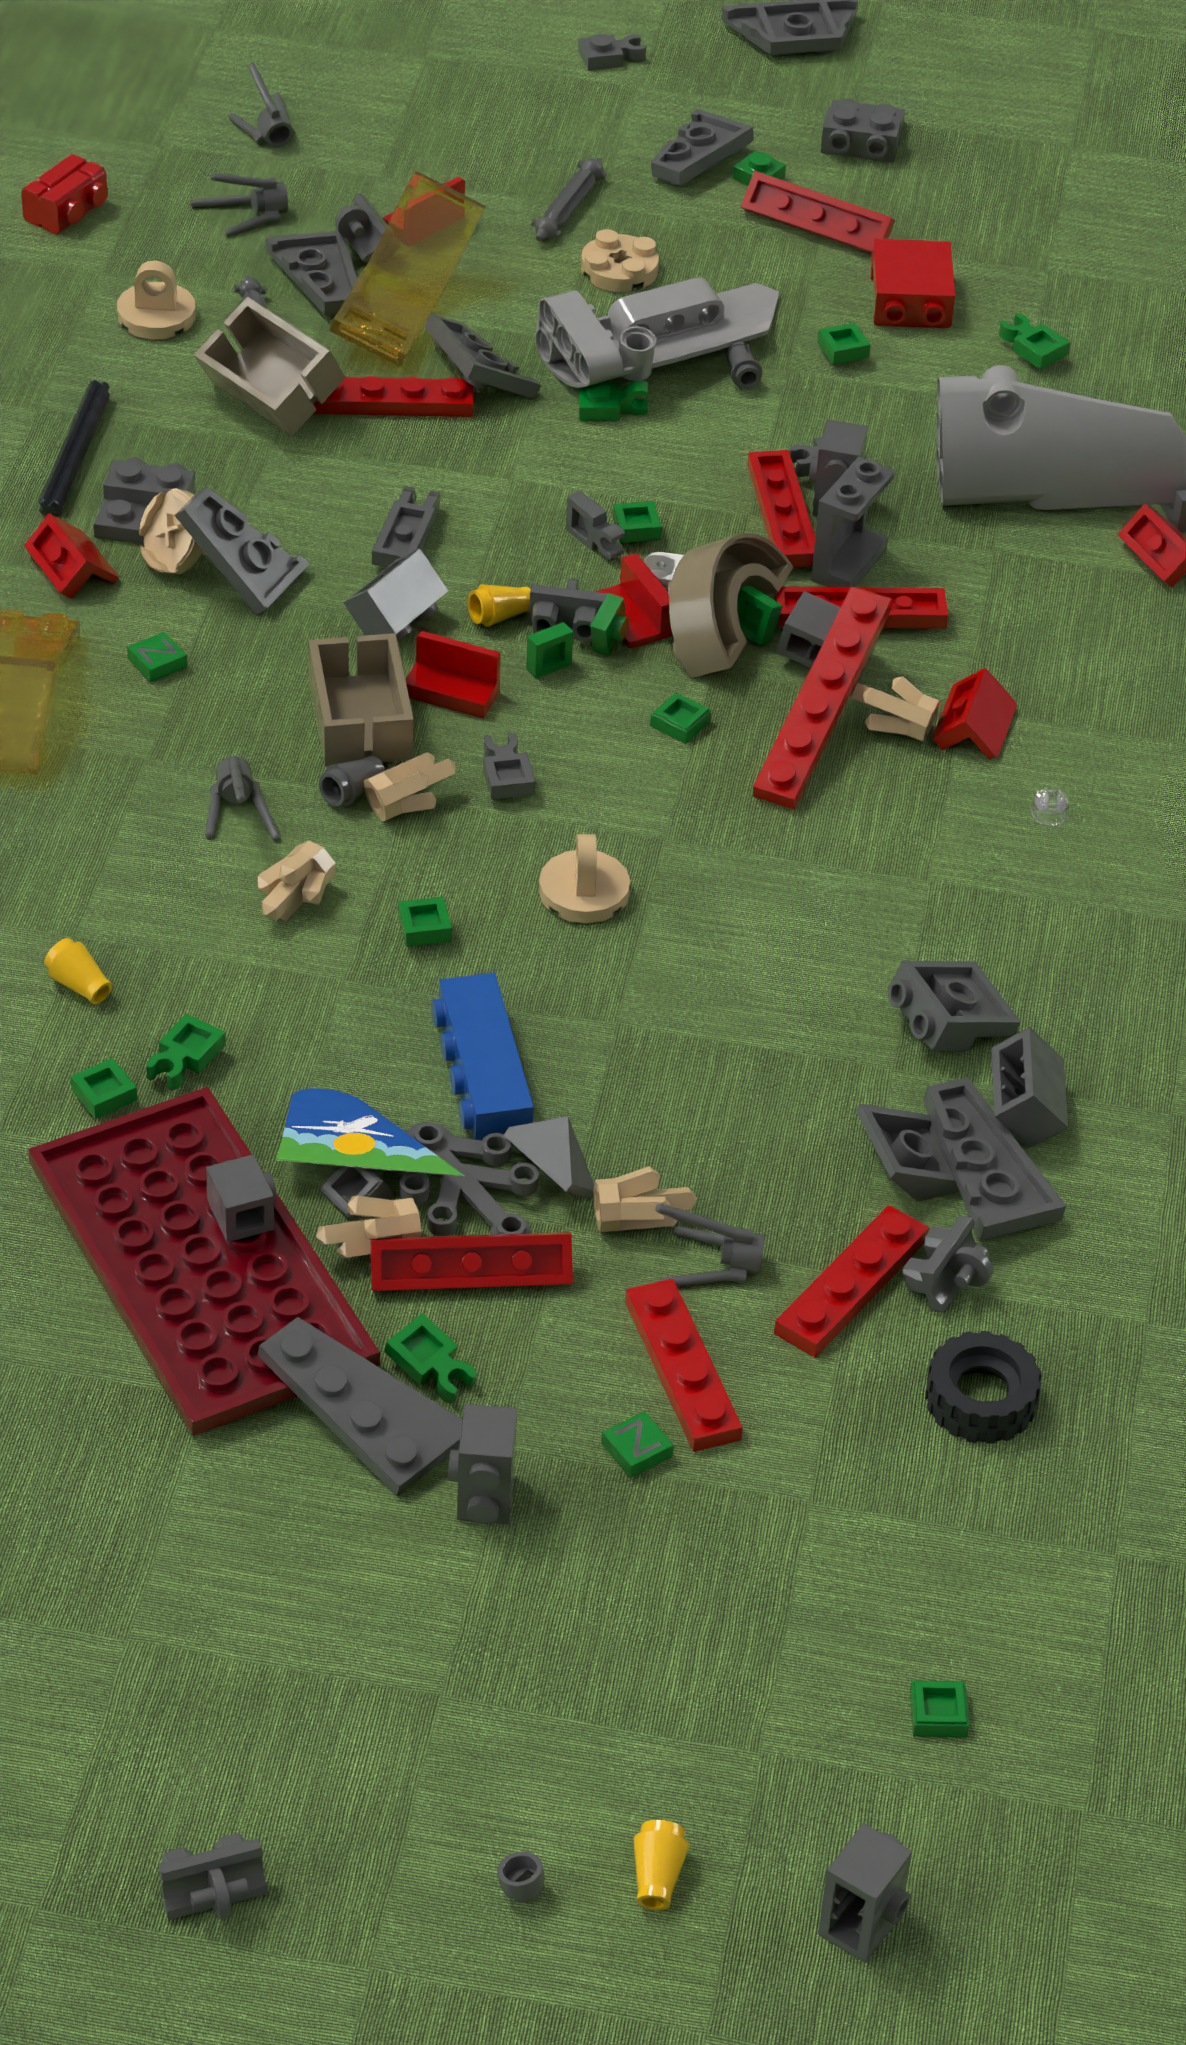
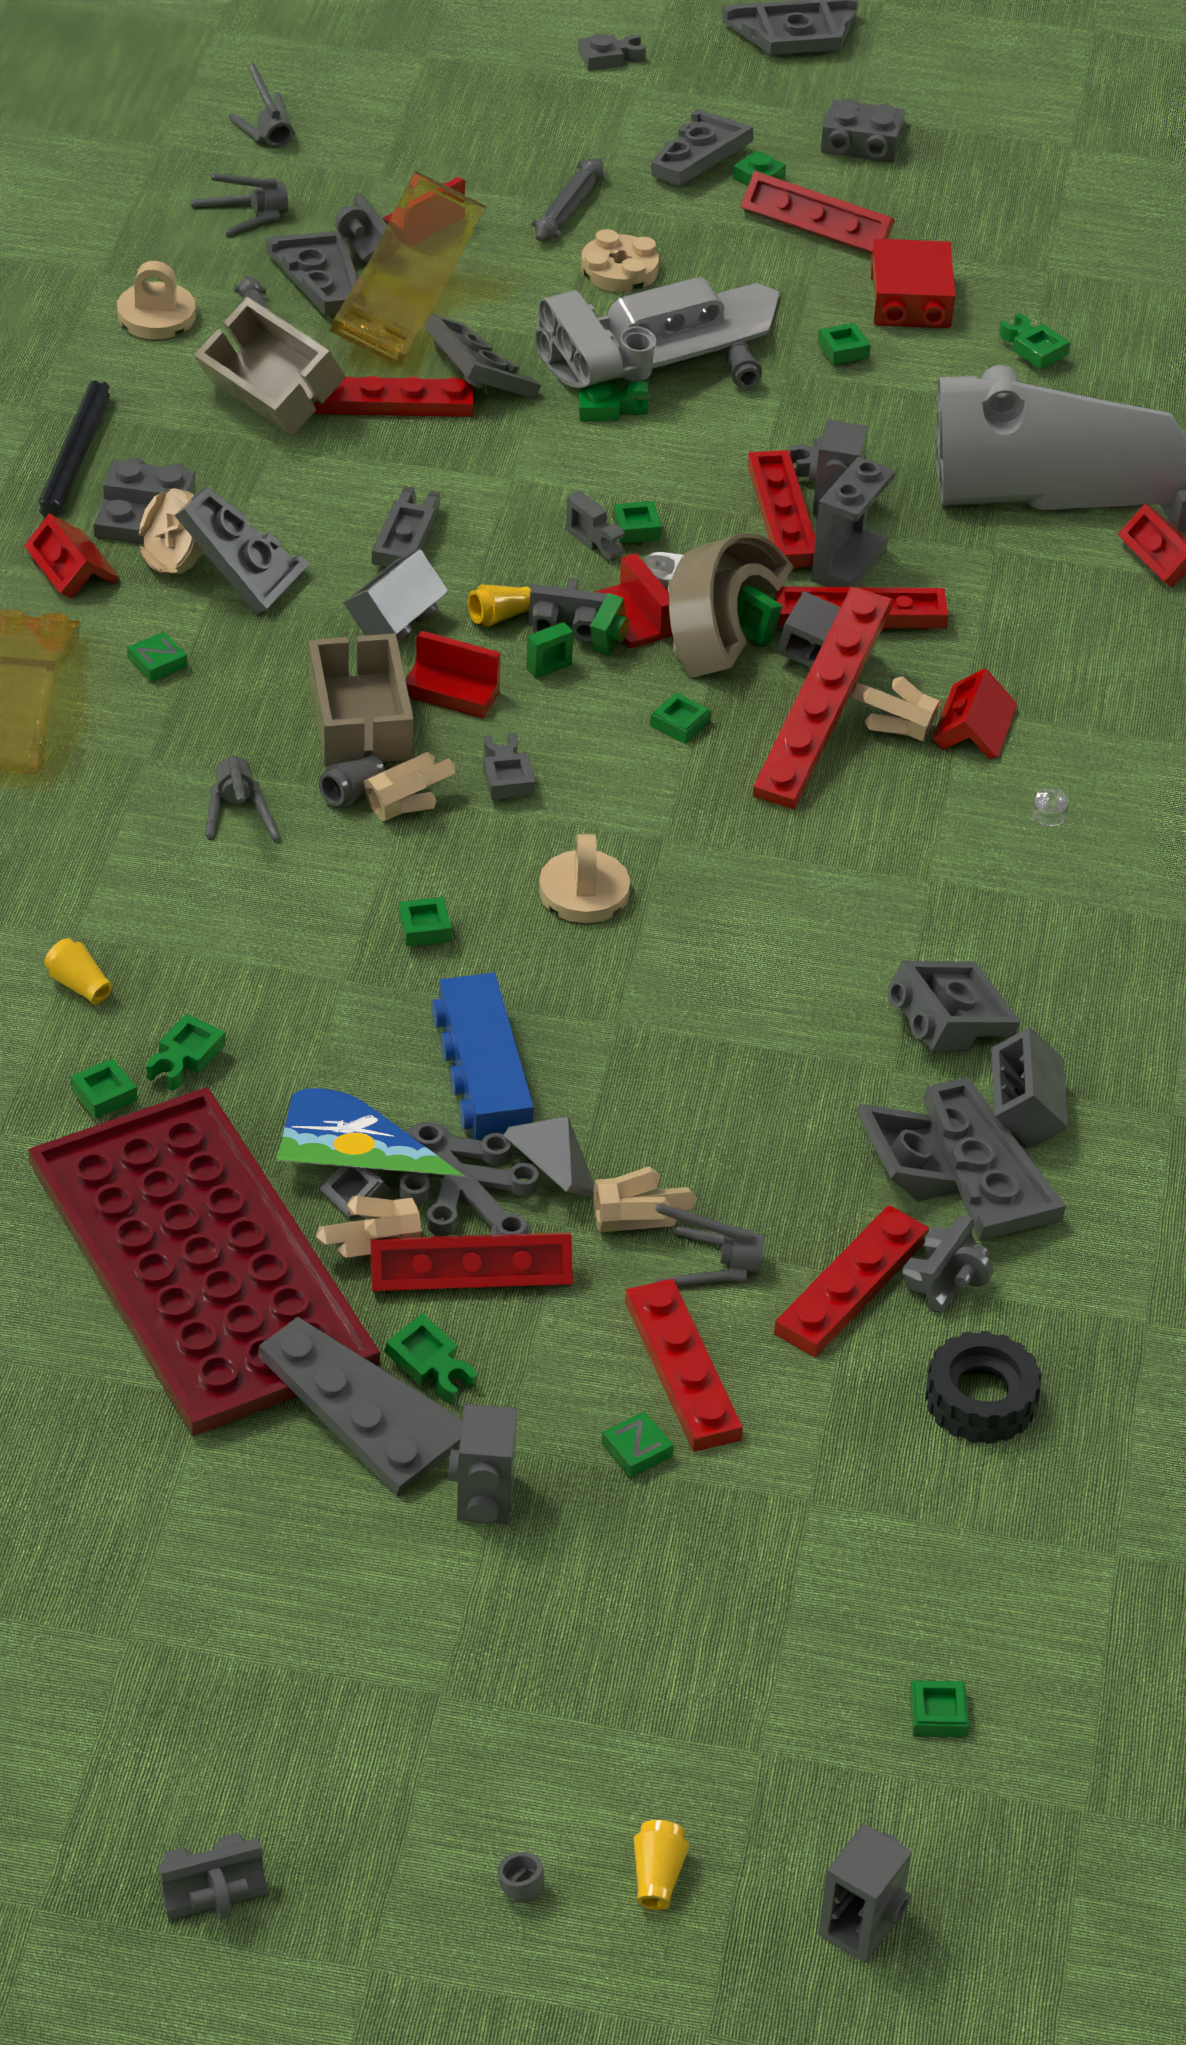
red brick [21,154,108,235] -> none
dark grey brick [206,1154,277,1242] -> none
tan rock [257,841,336,921] -> none

